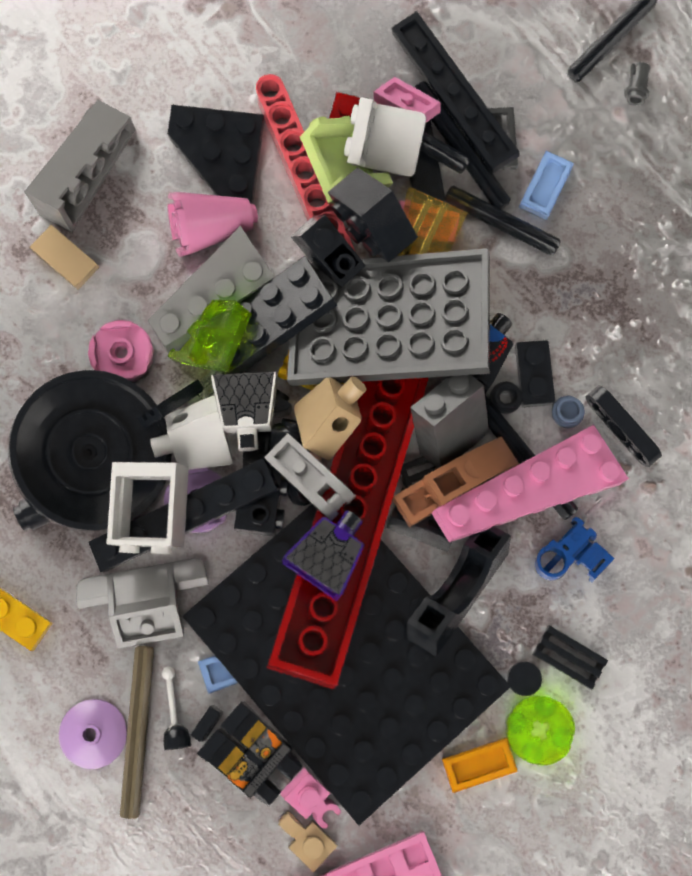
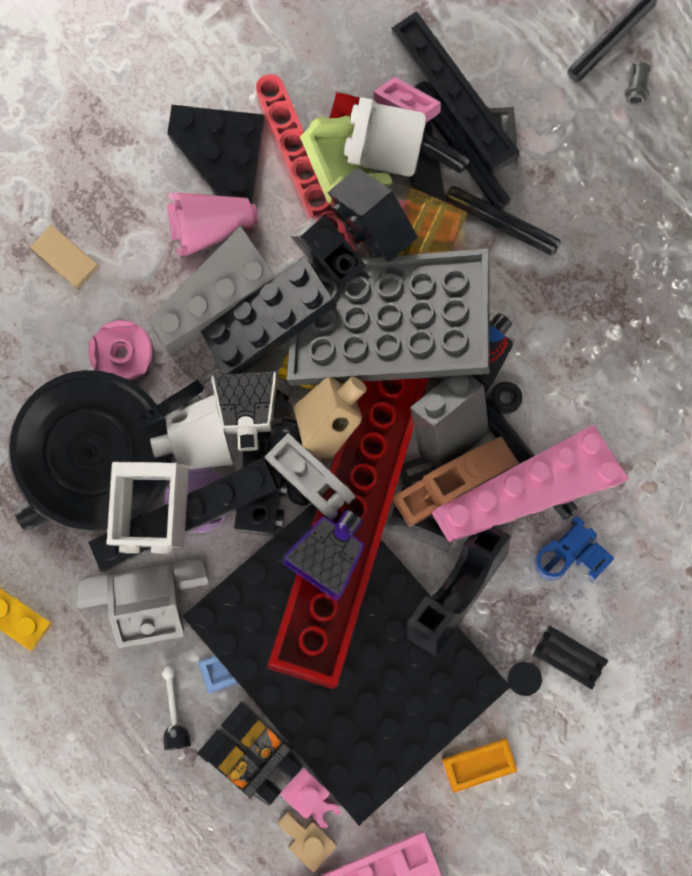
light grey wedge [24,100,135,232] -> none
lavender dish [59,699,127,769] -> none
dark tan axle [120,646,154,819] -> none
clear neon green slope [168,300,252,372] -> none
black tile [191,705,223,742] -> none
clear neon green plate [505,695,575,766] -> none
black plate [515,340,556,408] -> none
light blue tile [519,151,574,220] -> none
sand blue plate [551,396,585,428] -> none
black beam [586,385,662,468] -> none

